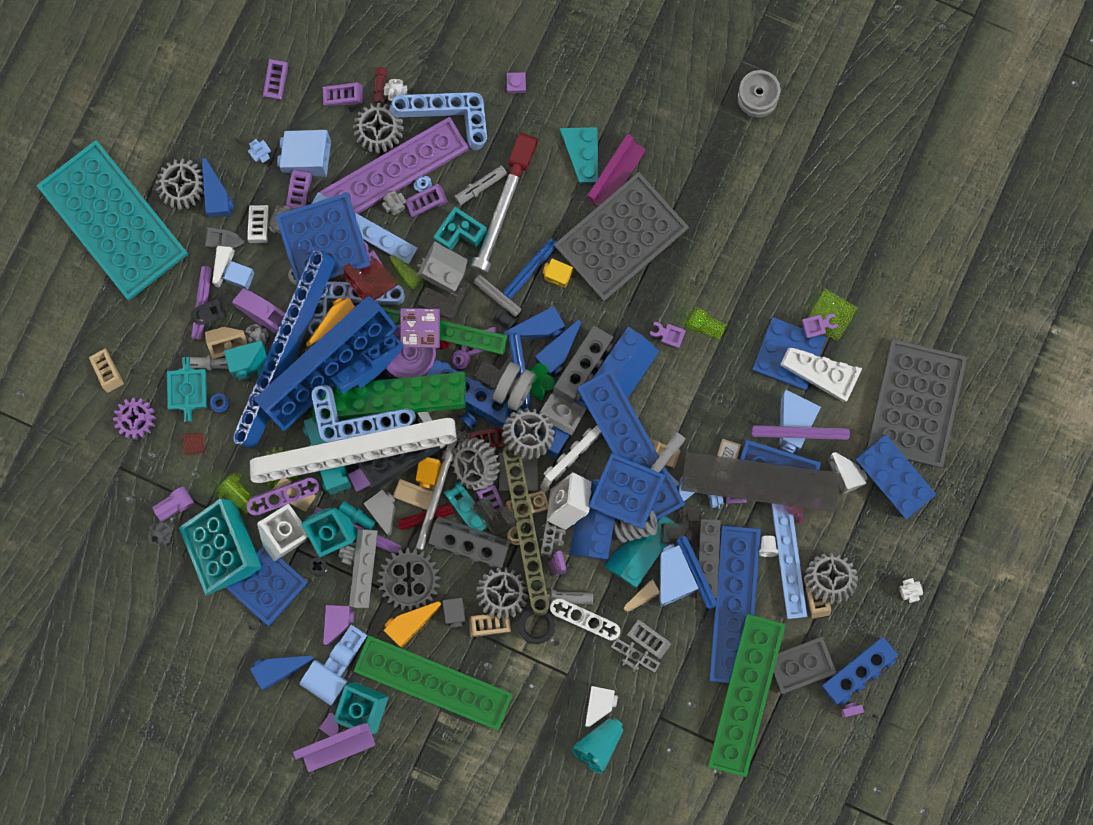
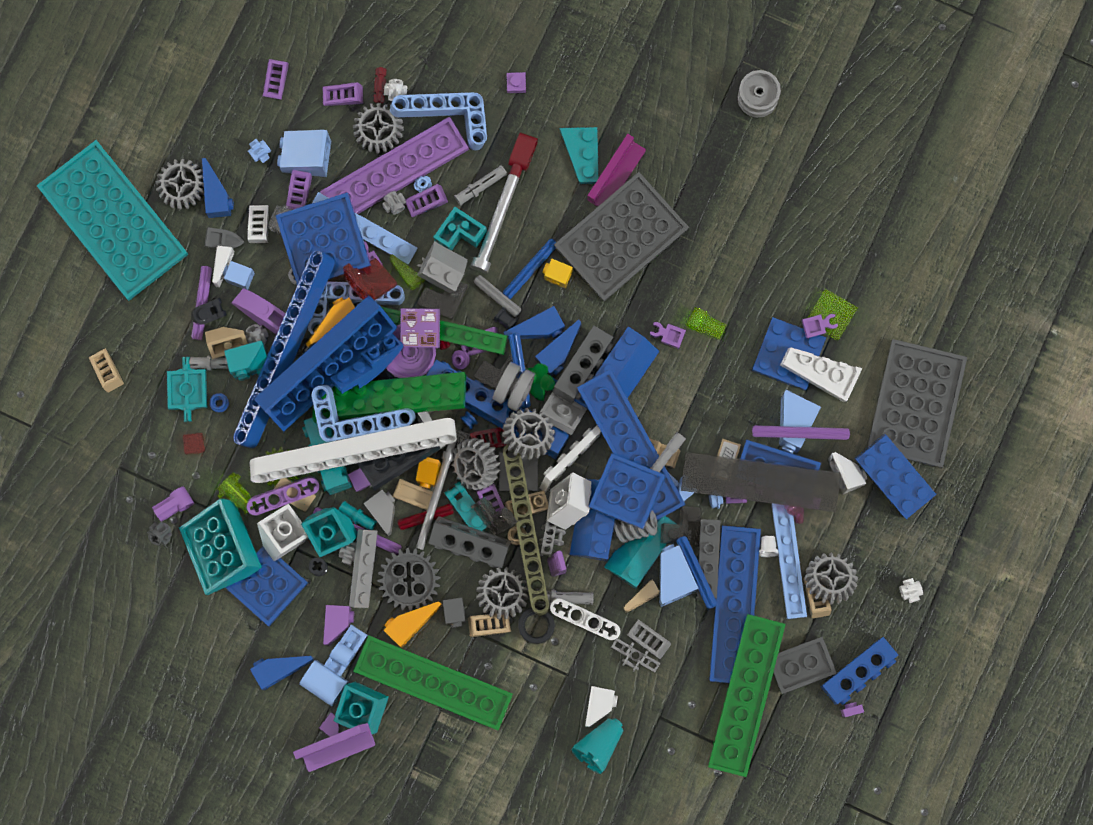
medium lavender gear [113,398,156,440] -> none

